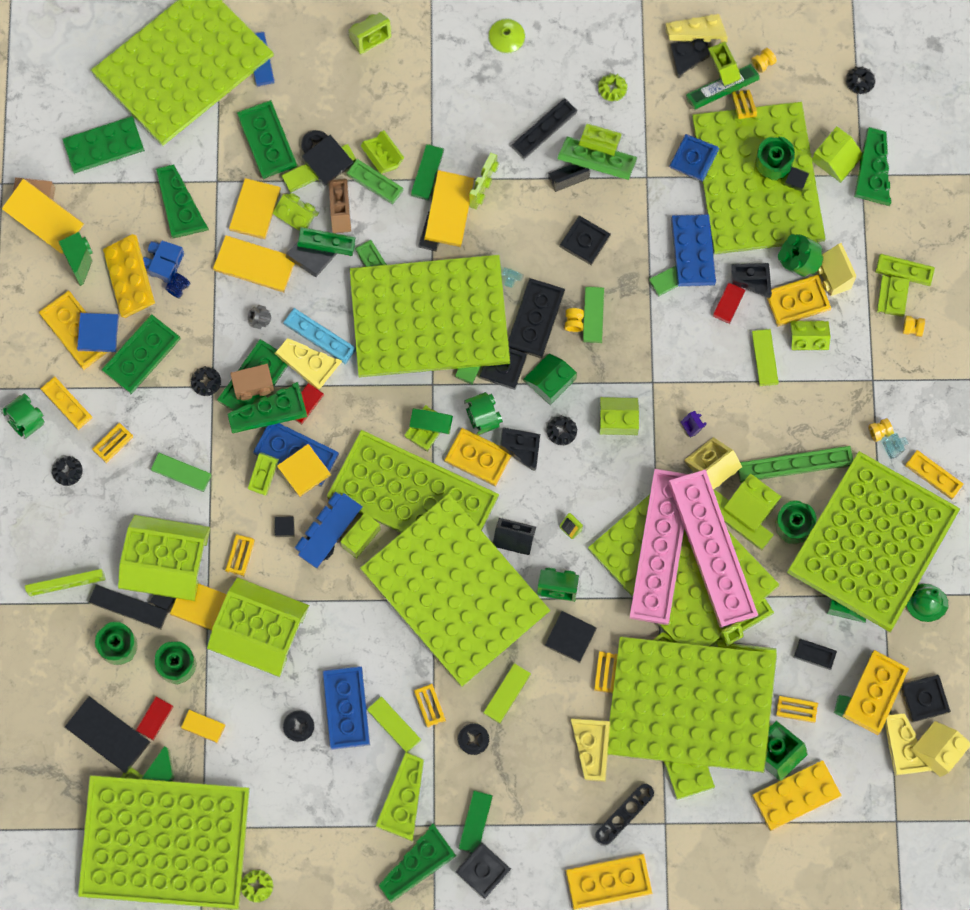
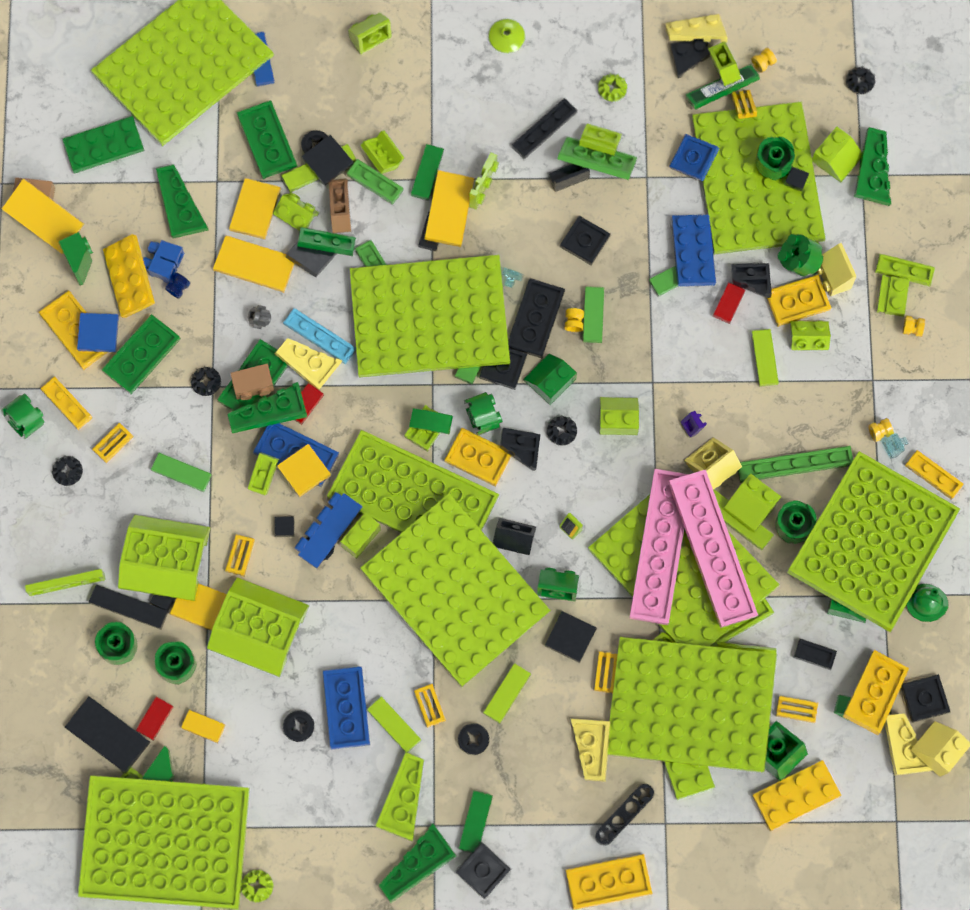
lime slope [721,621,744,646] -> none

